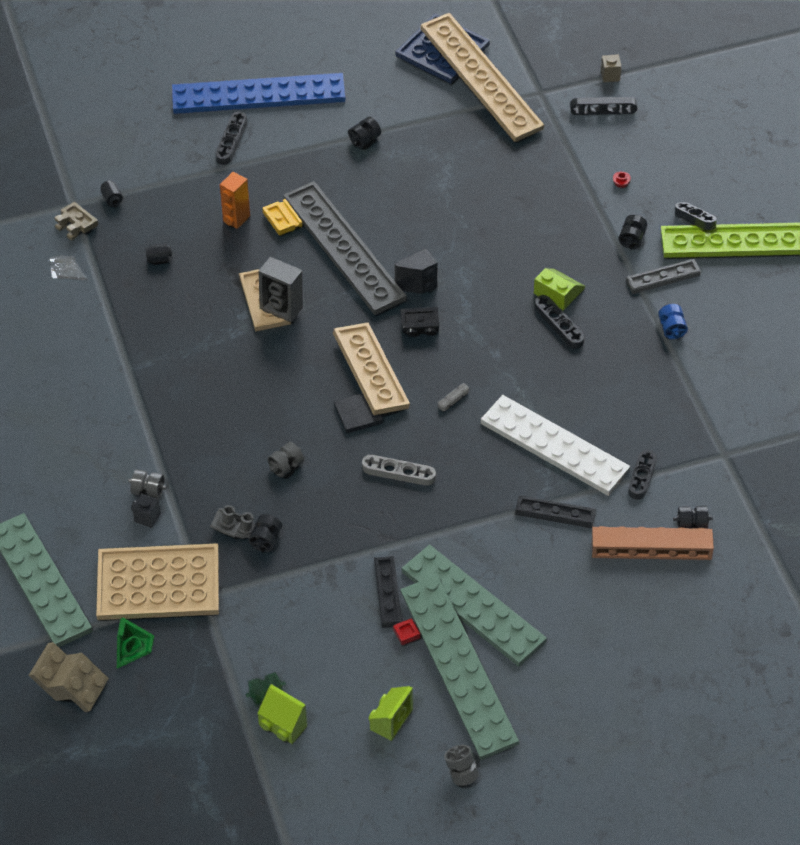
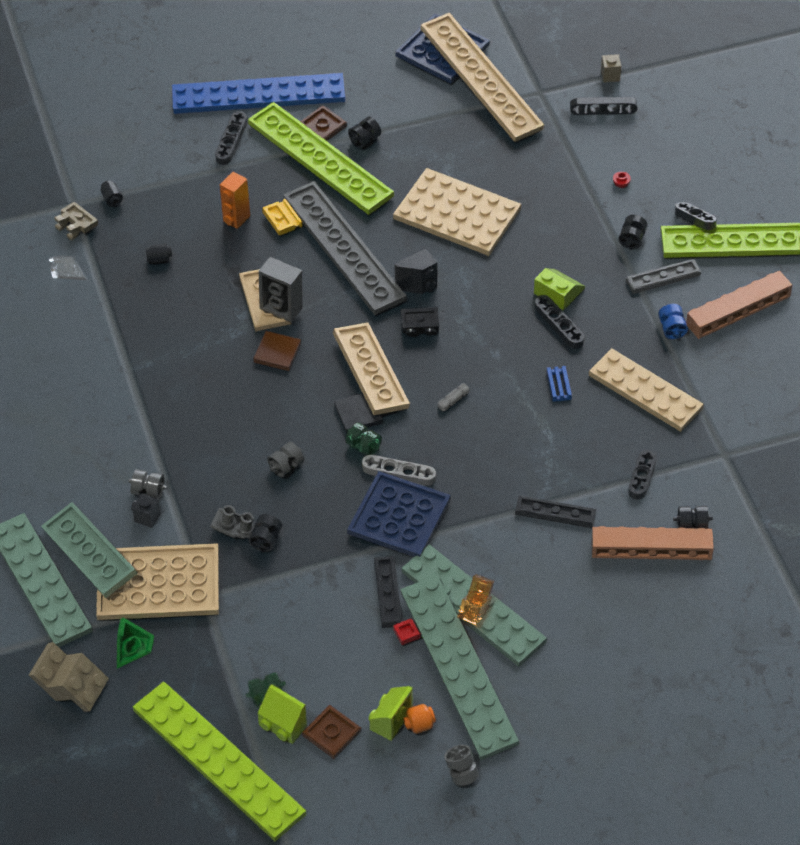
white plate [481,395,630,496] -> none
none -> sand green plate [41,502,138,598]
none -> lime plate [133,682,307,842]
none -> lime plate [248,102,394,215]
none -> reddish brown tile [253,331,301,371]
none -> reddish brown tile [300,105,347,141]
none -> reddish brown tile [302,705,361,759]
none -> clear green wheel [345,422,382,456]
none -> dark blue plate [347,471,451,557]
none -> tan plate [393,168,521,256]
none -> orange head [403,704,436,734]
none -> clear orange brick [457,574,494,625]
none -> blue tile [547,366,572,402]
none -> tan plate [589,348,704,432]
none -> nougat brick [686,270,792,339]

